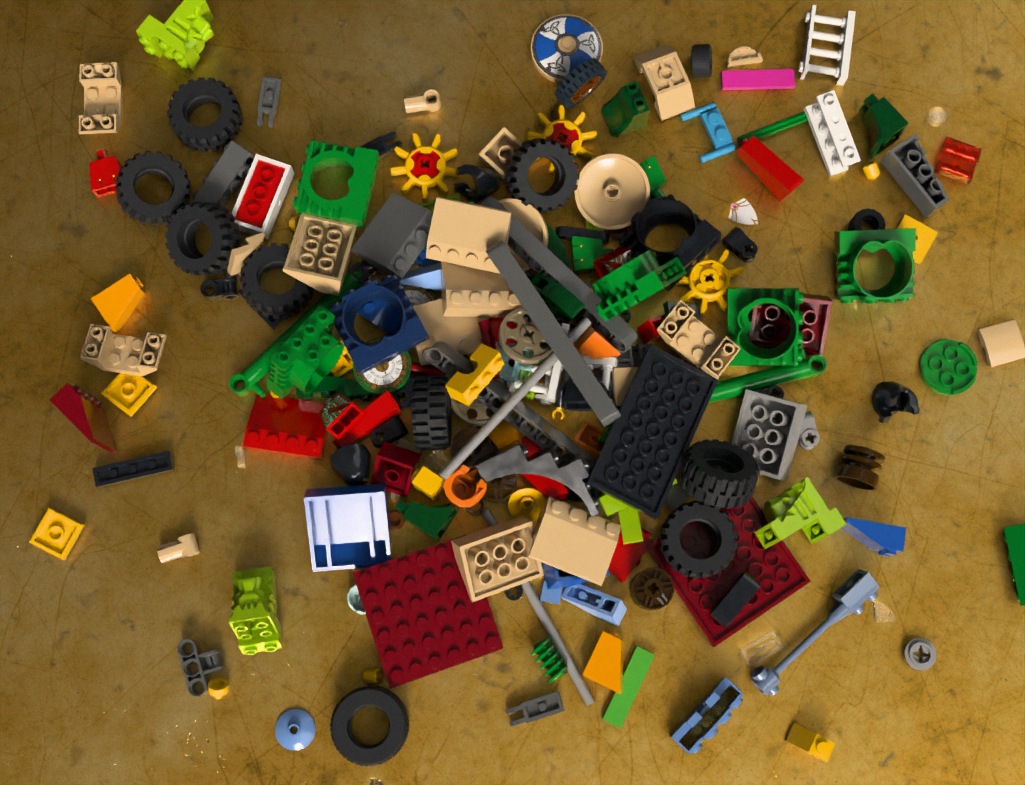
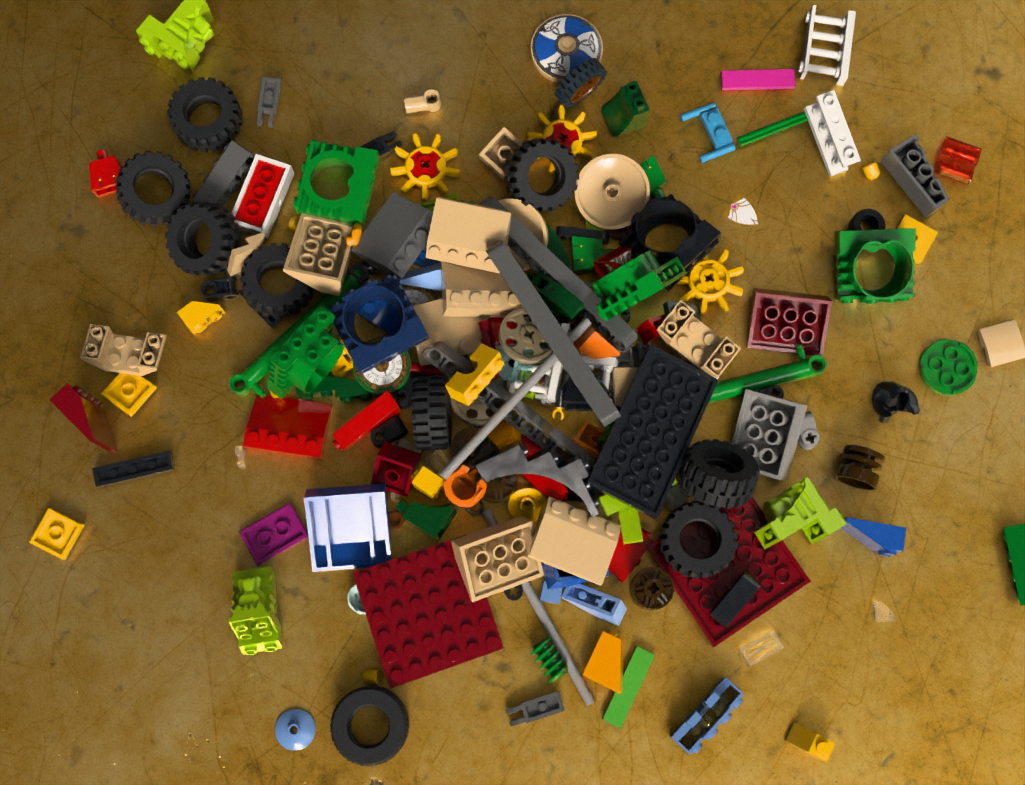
tan slope [79,62,123,134] -> none
light orange slope [91,274,145,334] -> none
tan piece [157,533,200,563] -> none
dark grey piece [177,639,225,697] -> none
yellow tile [208,678,229,699] -> none
torso [320,393,364,440] -> none
black piece [330,444,371,486] -> none
black piece [454,164,500,204] -> none
tan slope [633,44,695,121] -> none
black tyre [691,44,712,78] -> none
black piece [722,227,758,263] -> none
tan tile [727,46,763,68] -> none
green hose [727,288,803,366] -> none
red slope [735,136,804,202] -> none
sand blue bar [751,569,879,696] -> none
dark green hips [859,93,909,158] -> none
light grey gear [903,638,936,670] -> none
clear tile [927,107,947,126] -> none
none -> yellow slope [177,301,225,334]
none -> magenta tile [239,502,308,566]
none -> light orange arm [346,223,362,247]

